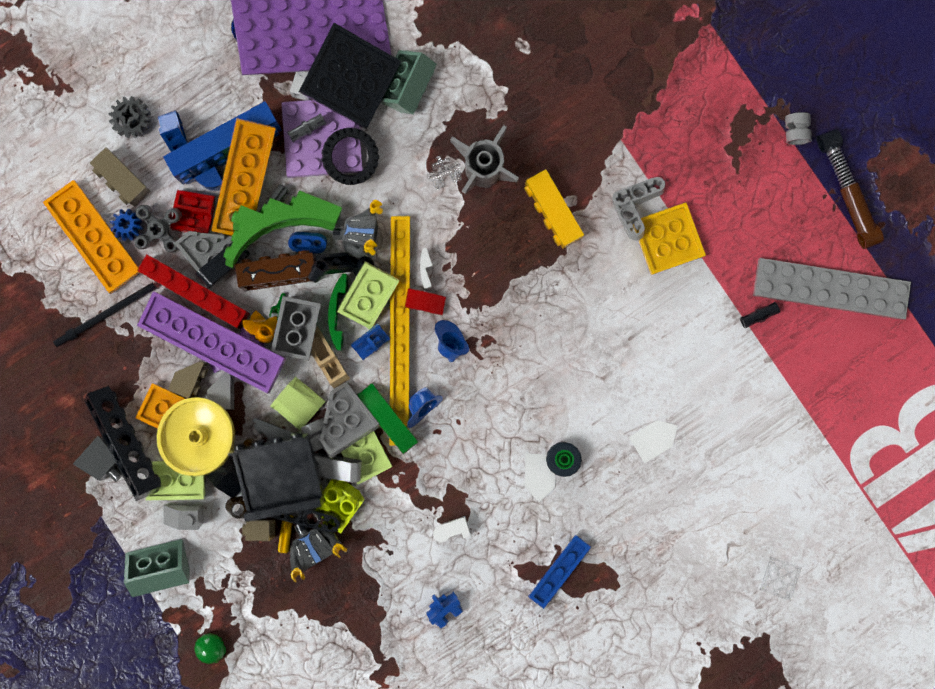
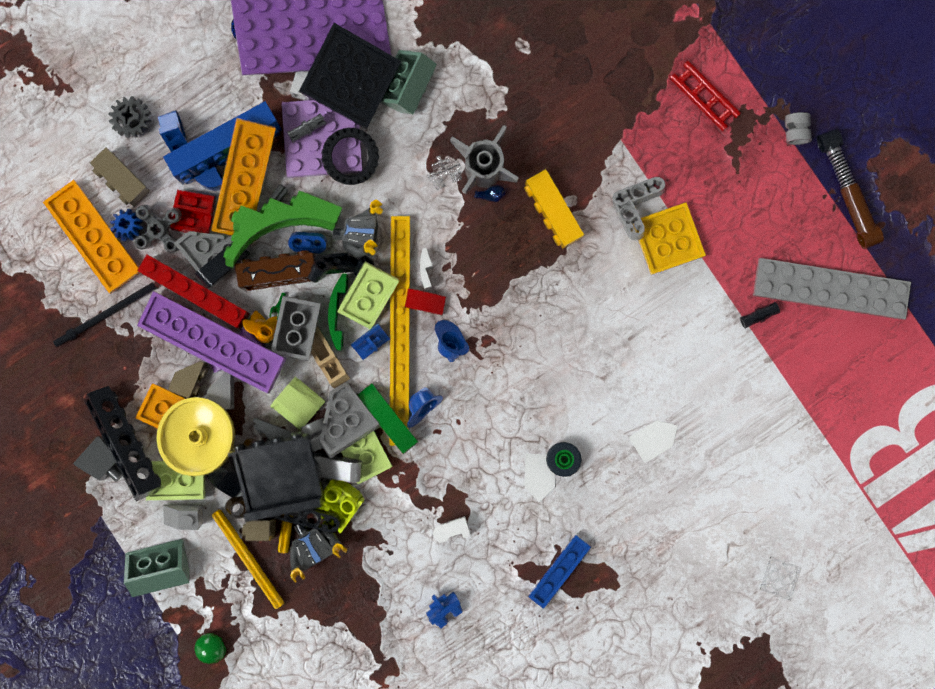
none -> yellow axle [212,509,284,609]
none -> clear blue animal [474,185,505,202]
none -> red bar [669,61,741,131]

